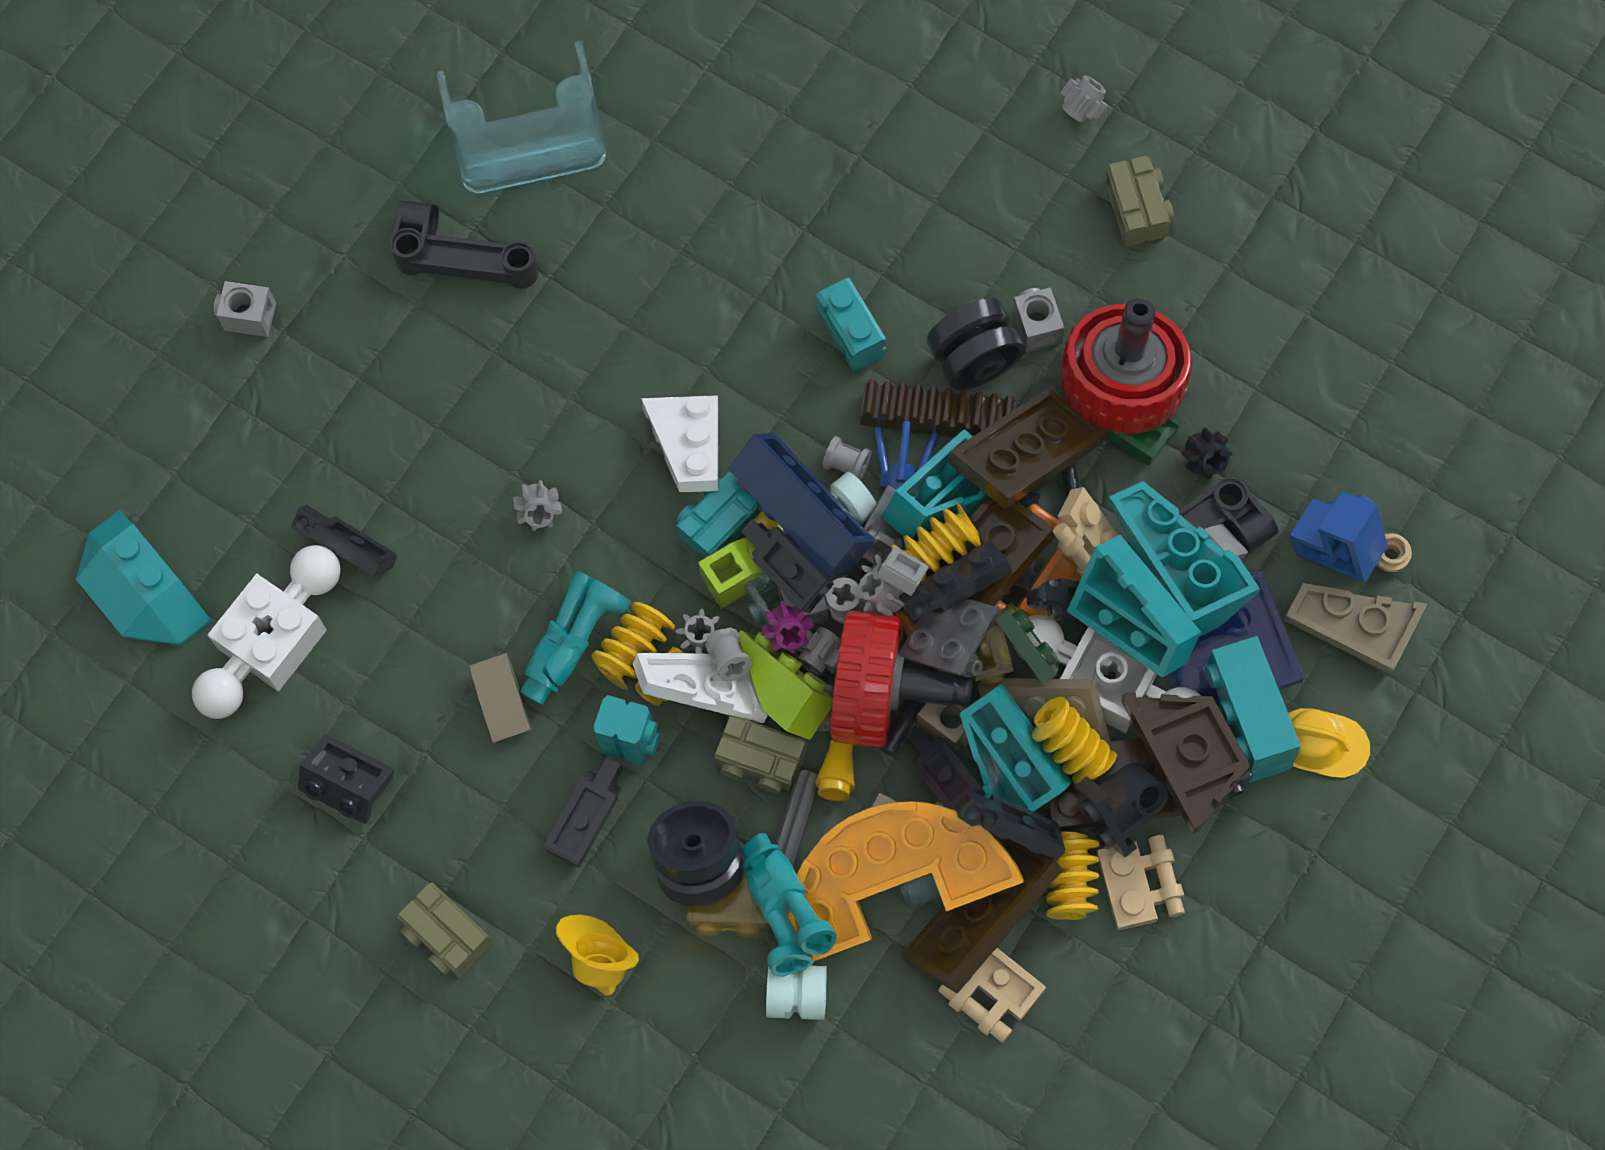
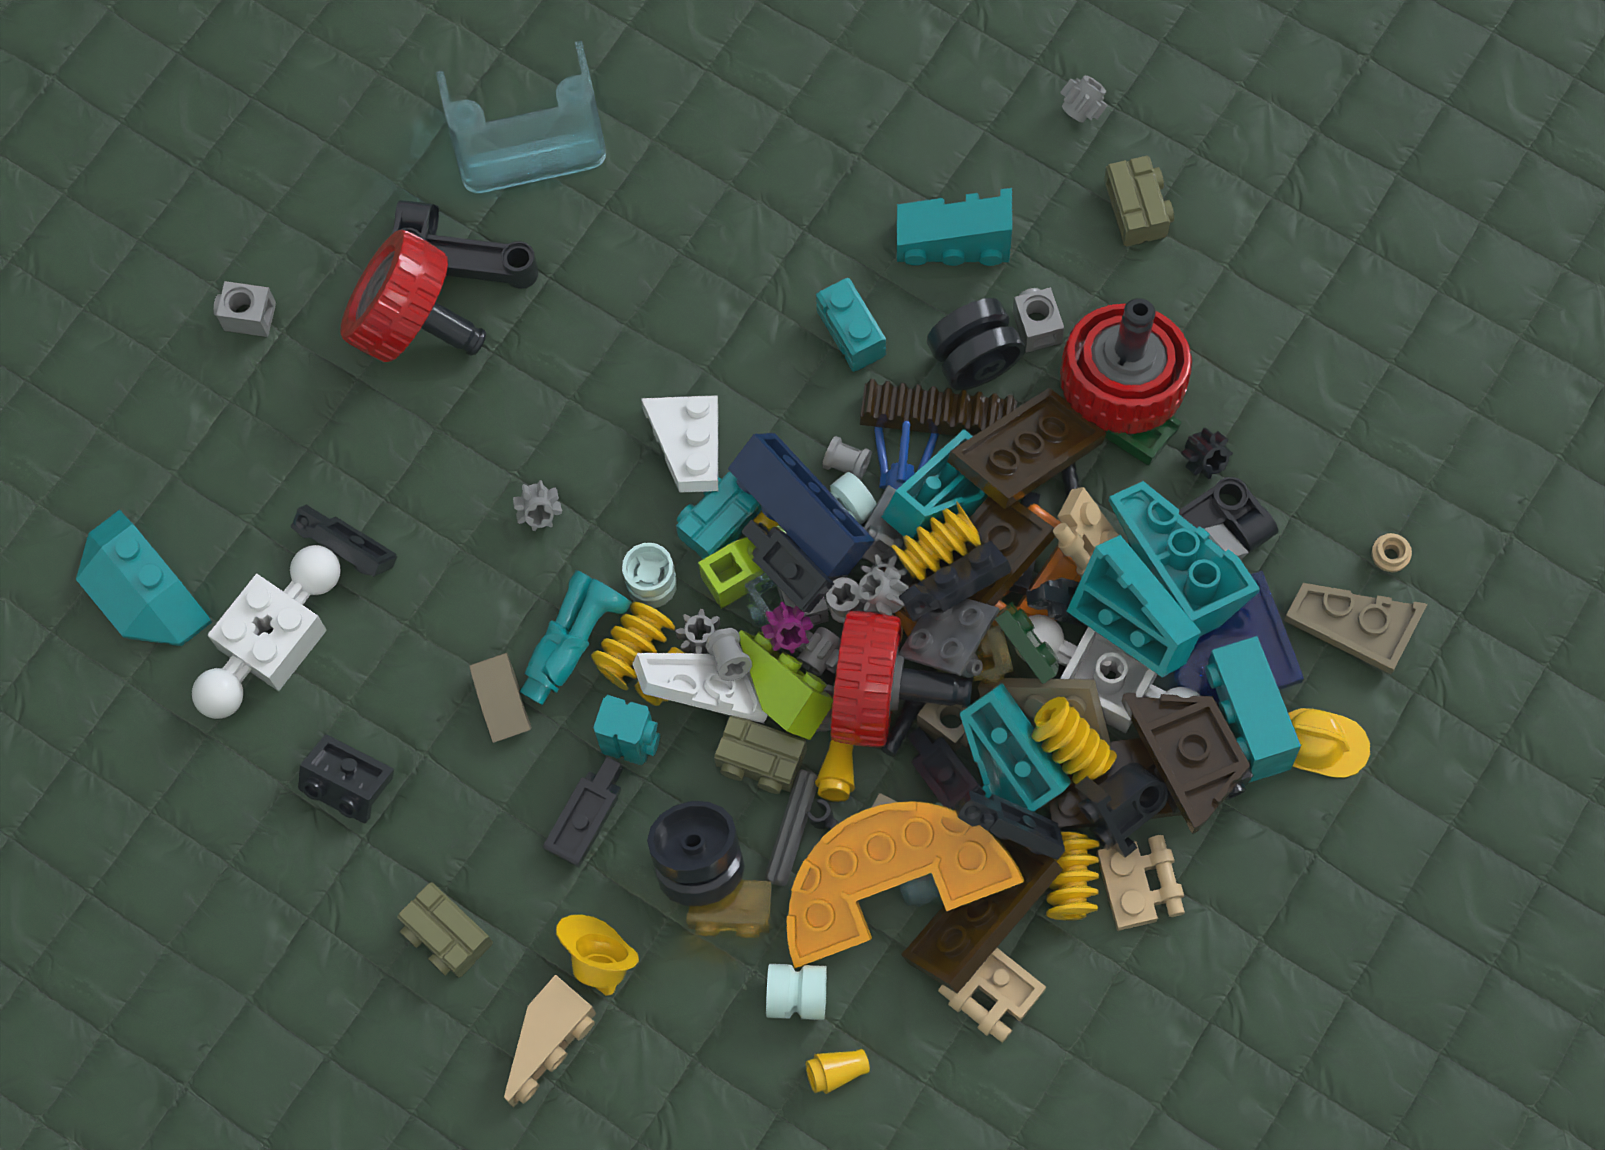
teal piece [741,833,837,977] -> none
light grey tile [876,547,929,596] -> none
blue brick [1290,491,1388,583] -> none
none -> red wheel [340,230,486,362]
none -> tan slope [504,975,596,1108]
none -> light aqua wheel [622,543,677,608]
none -> yellow cone [805,1049,870,1094]
none -> black hand [807,799,839,830]
none -> teal wedge [897,188,1012,266]

